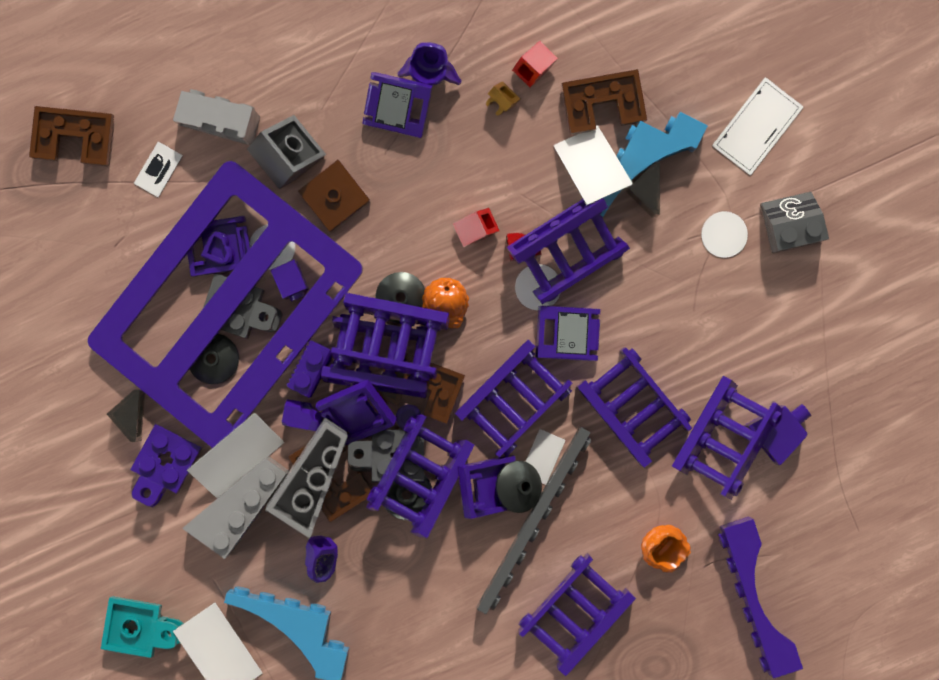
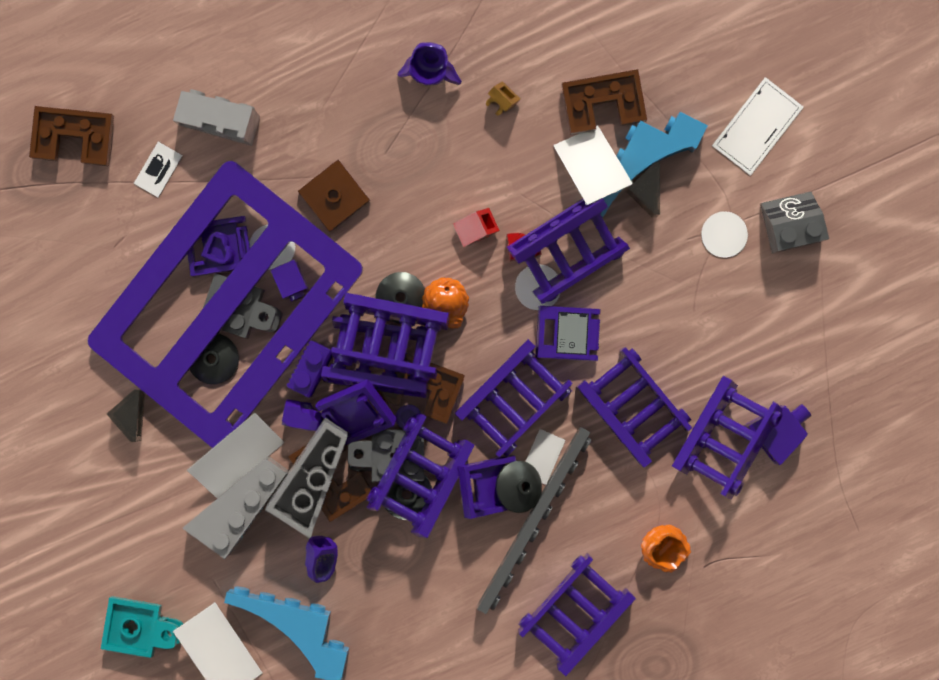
dark purple plate [130,424,202,507] -> none
dark grey slope [247,115,326,189] -> none
container [362,72,433,138] -> none
brick [512,41,558,88] -> none
dark purple arch [718,516,803,679] -> none

